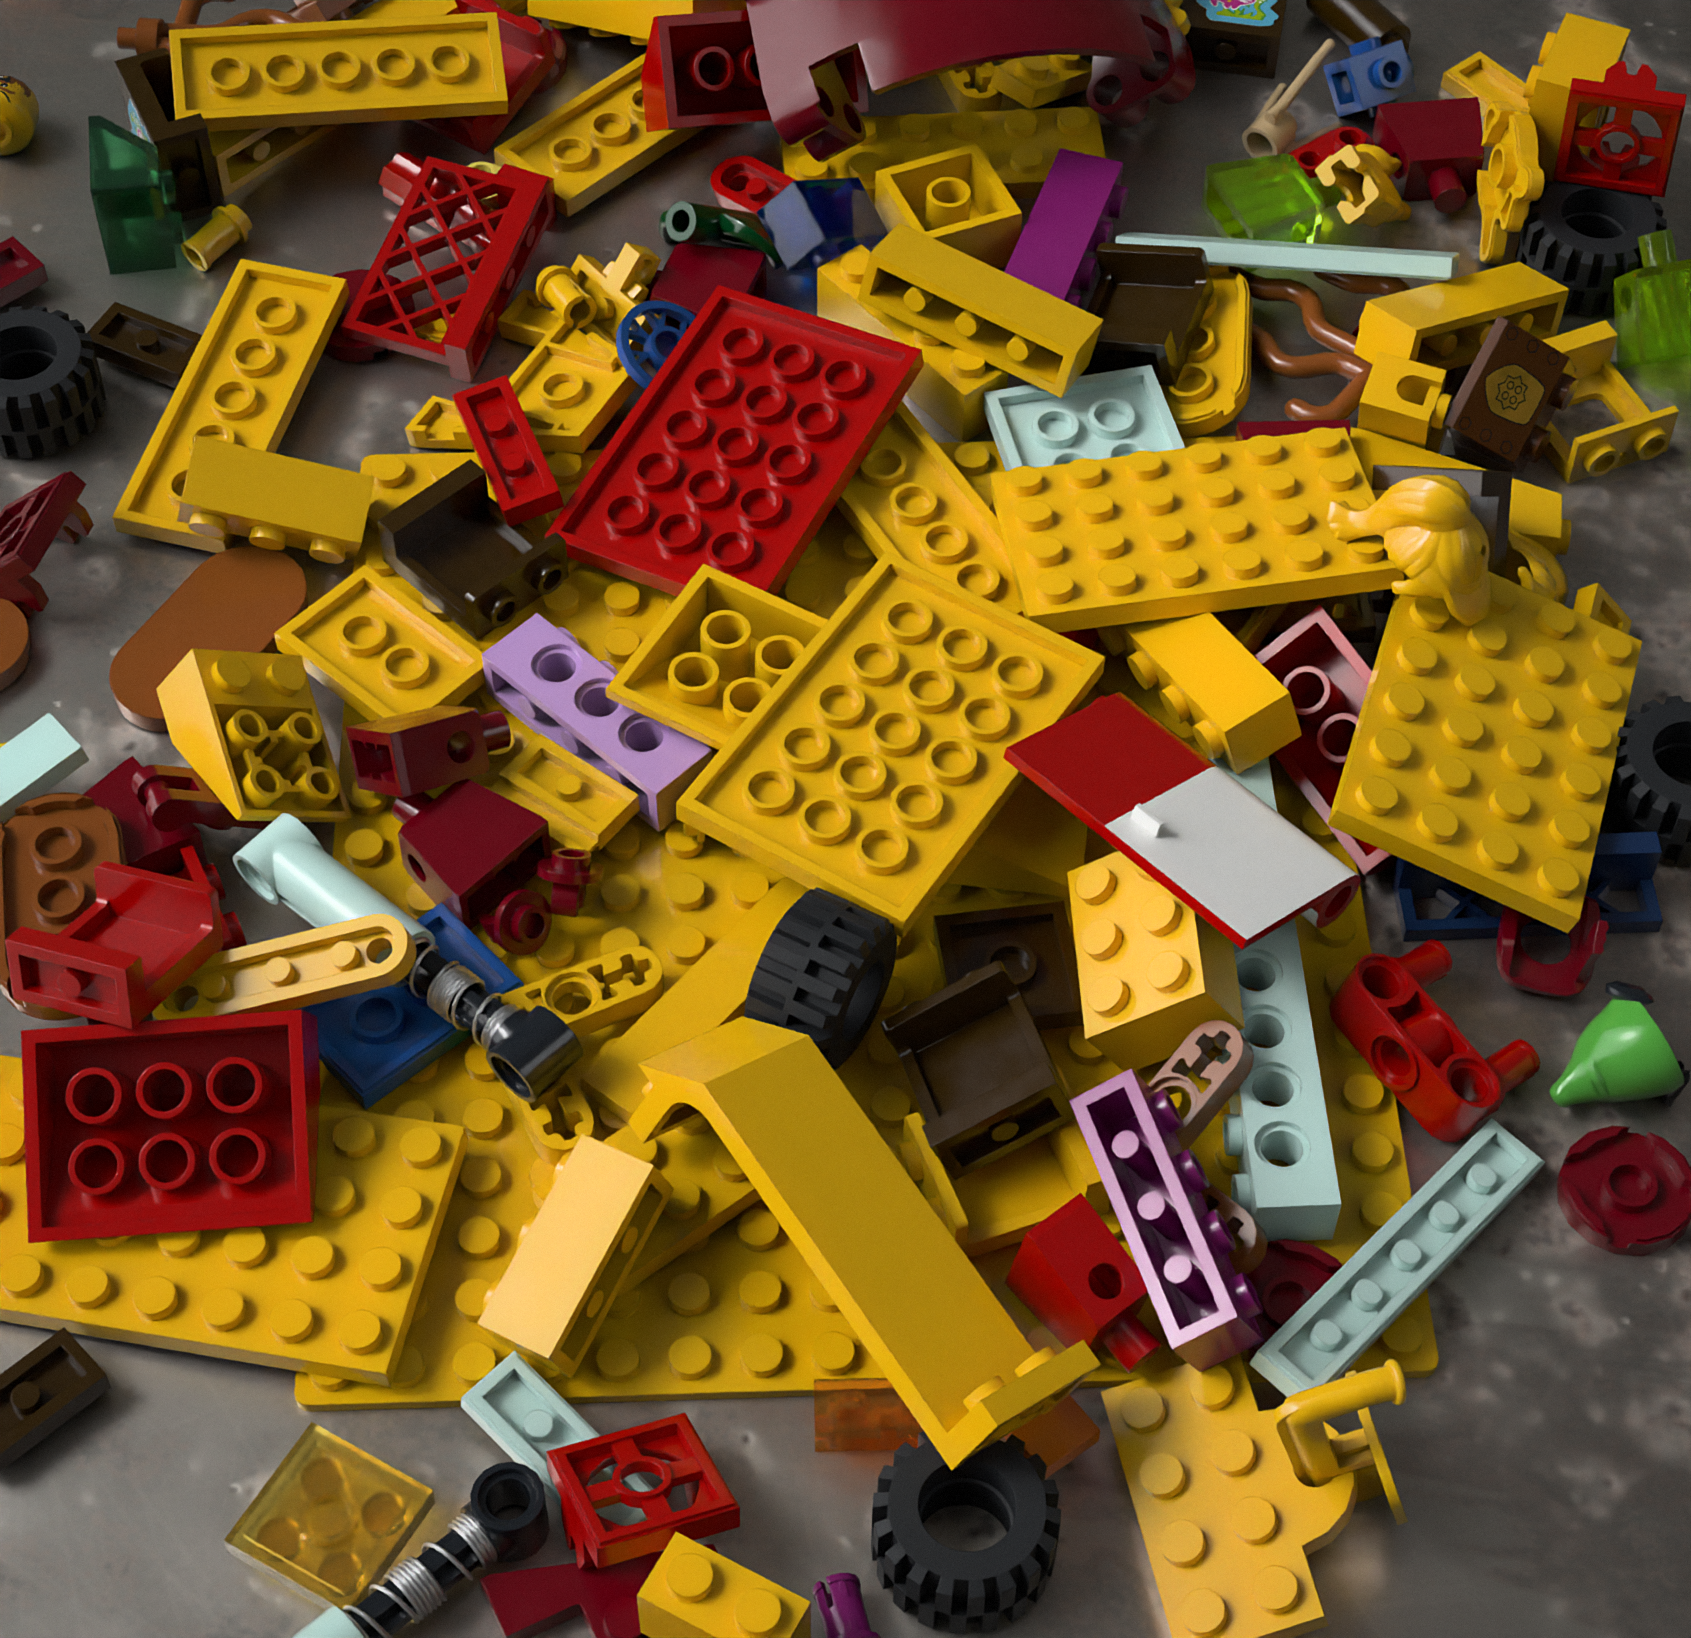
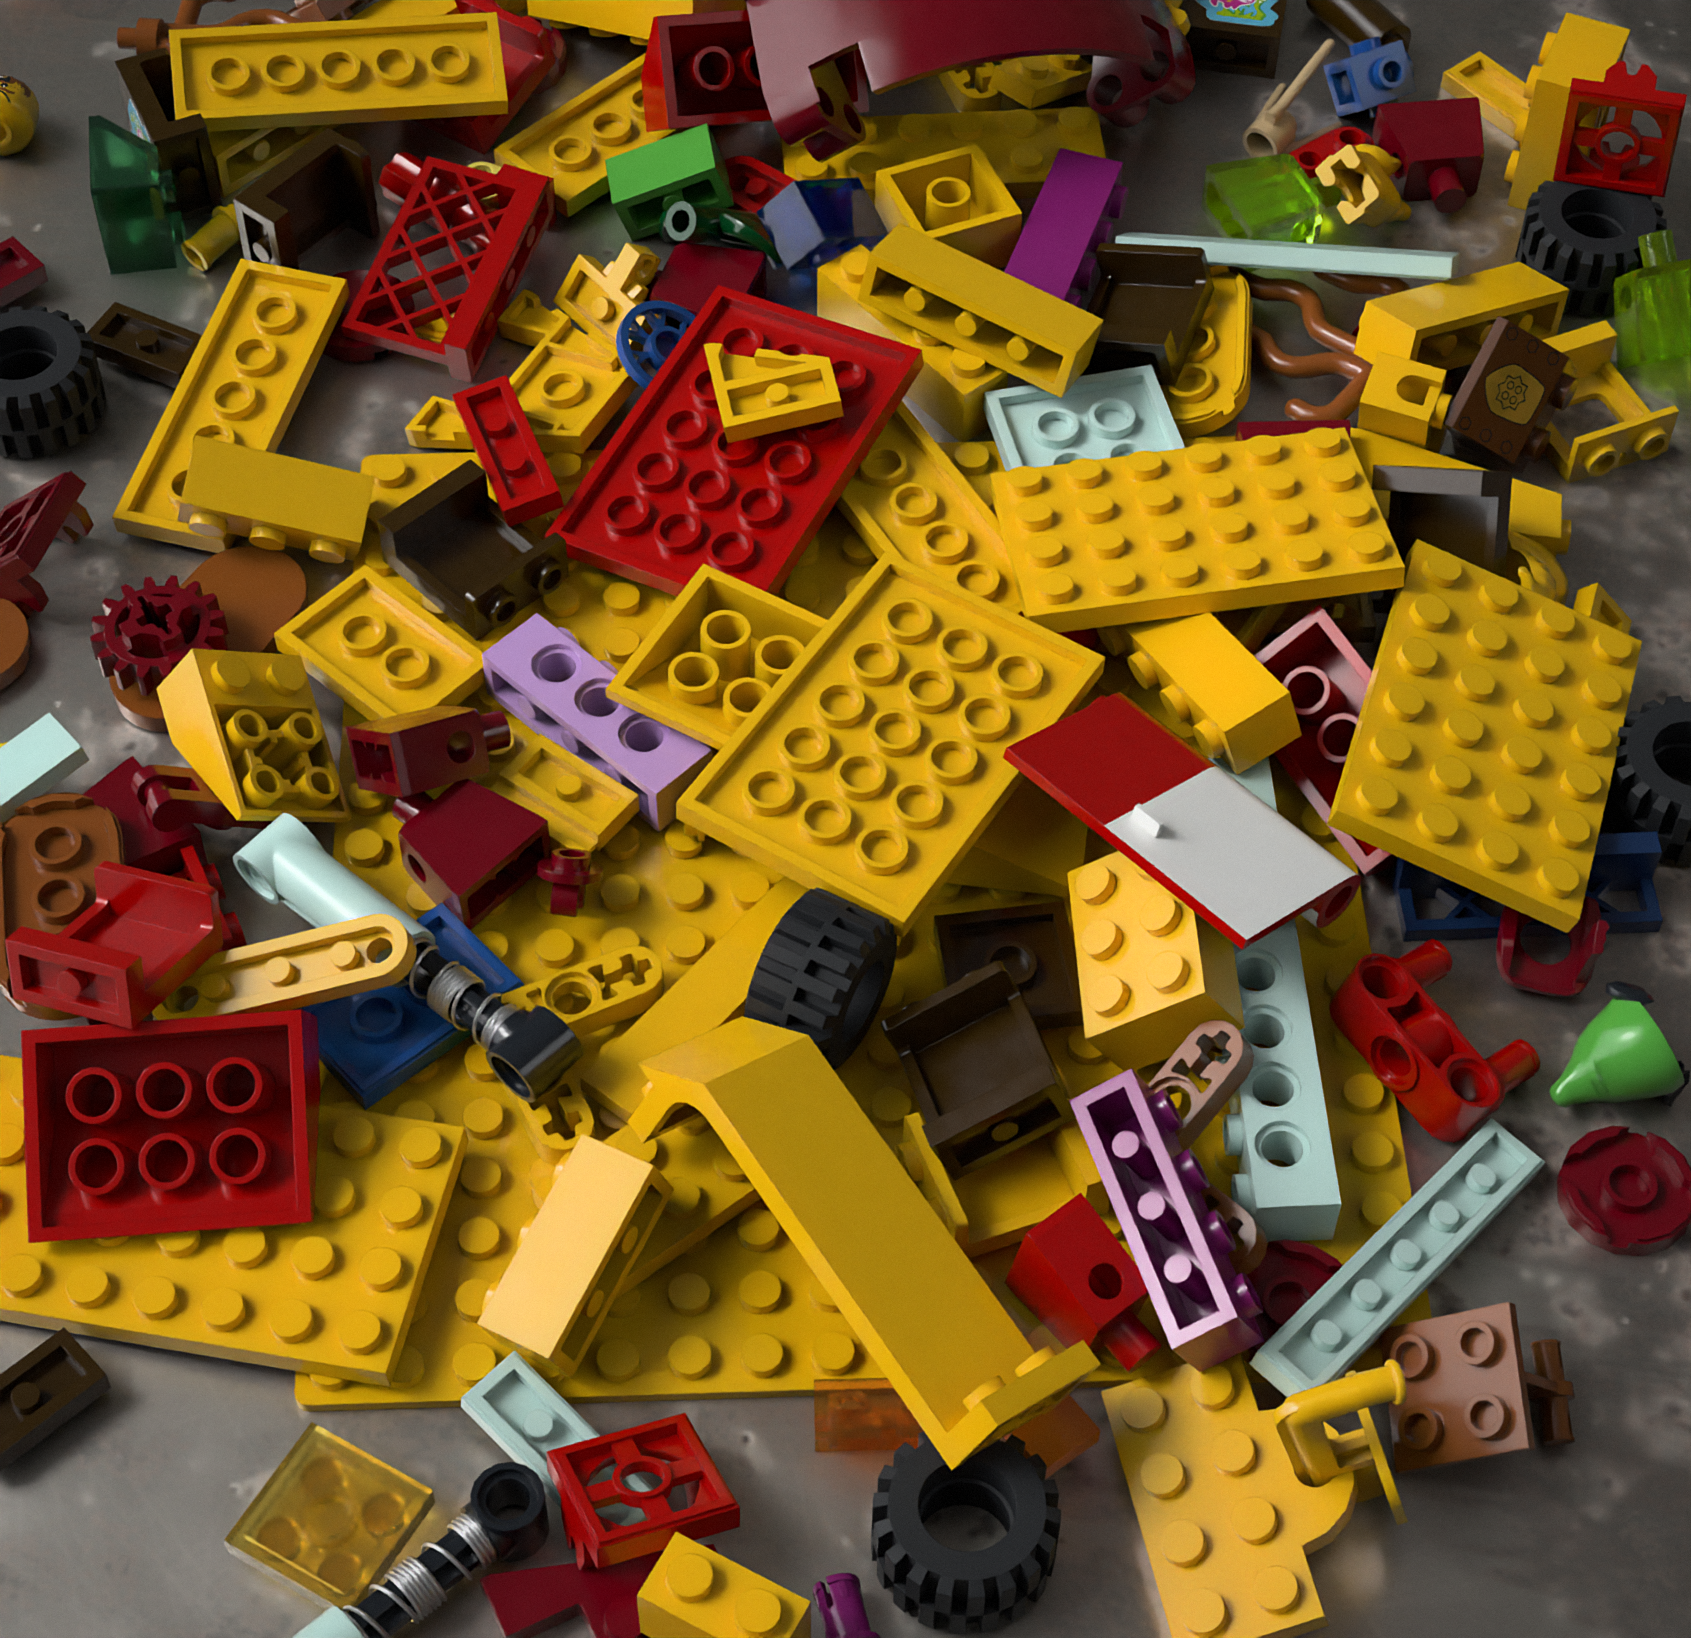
dark red plate [478,889,552,956] -> none
yellow pin [535,265,597,328] -> none
yellow piece [1327,475,1491,626] -> none
yellow tile [1477,101,1545,264] -> none
none -> dark red gear [89,575,229,696]
none -> dark brown panel [233,128,380,270]
none -> bright green brick [605,123,734,241]
none -> yellow wing [704,343,844,443]
none -> dark orange plate [1380,1302,1575,1474]

